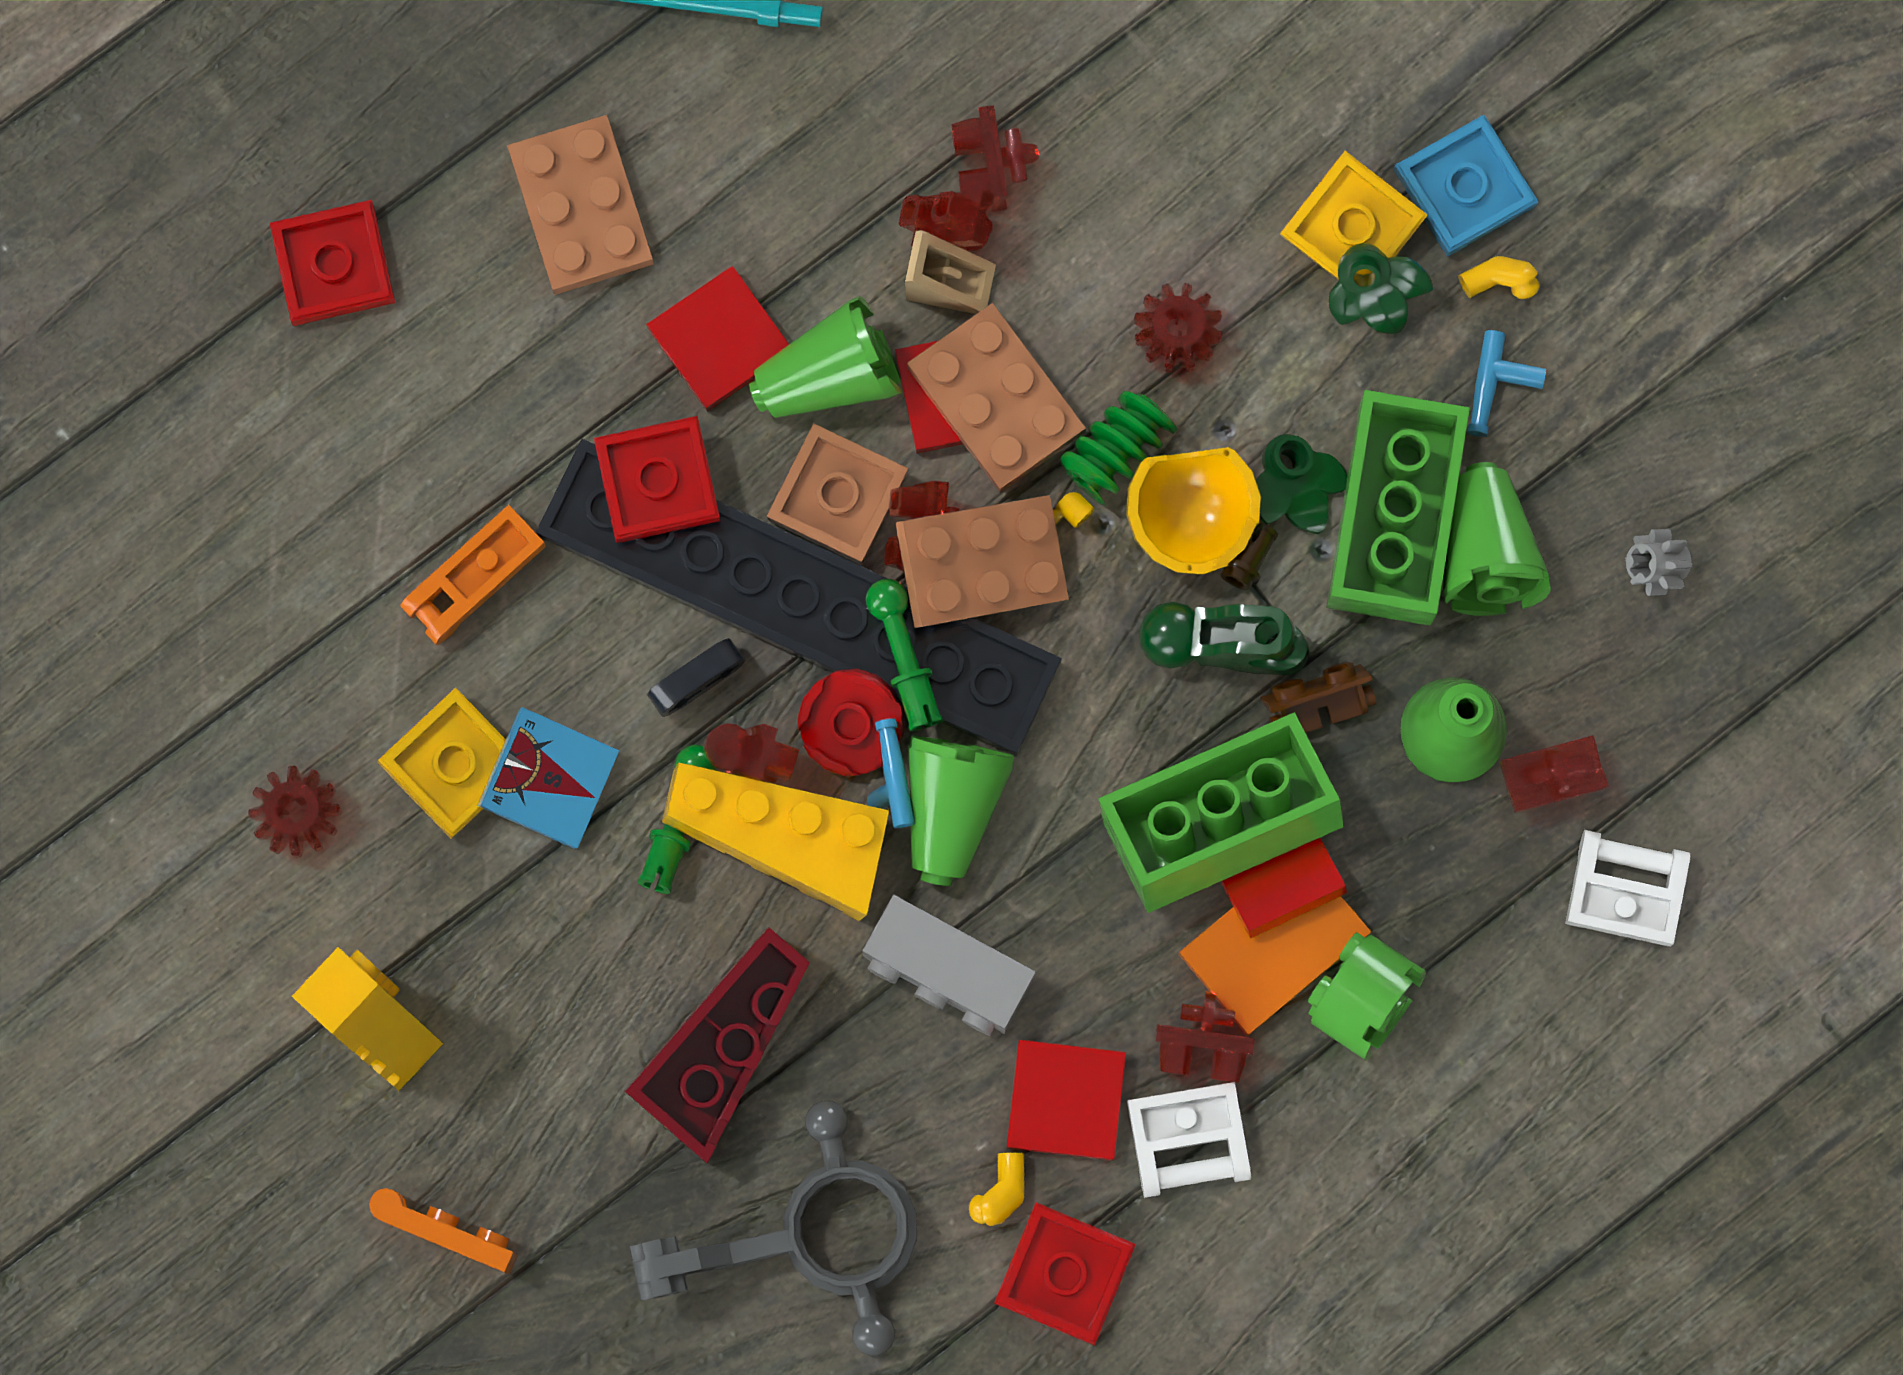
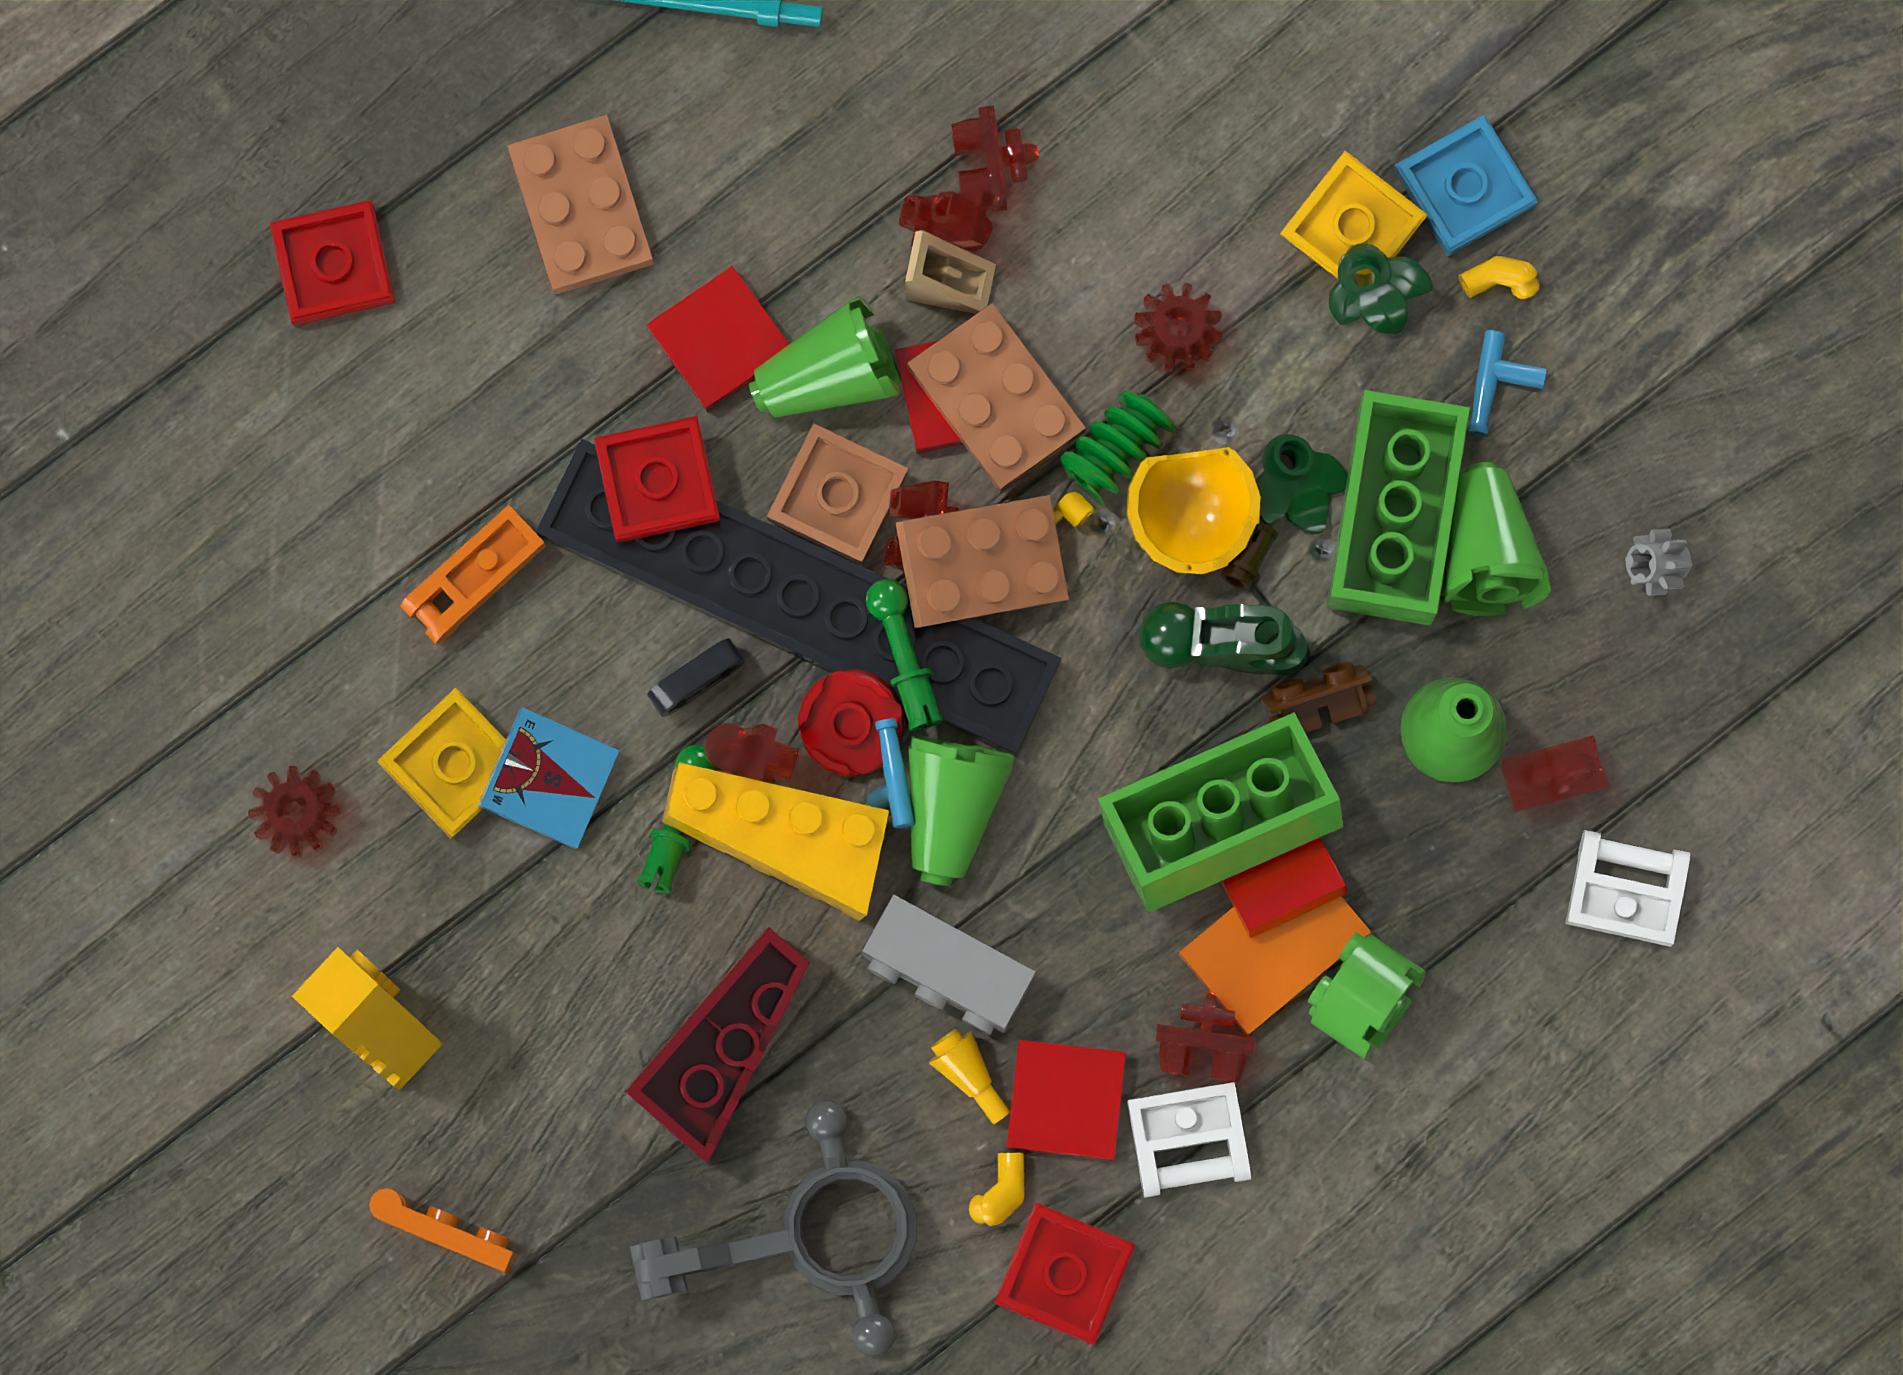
none -> yellow cone [928,1029,1010,1124]

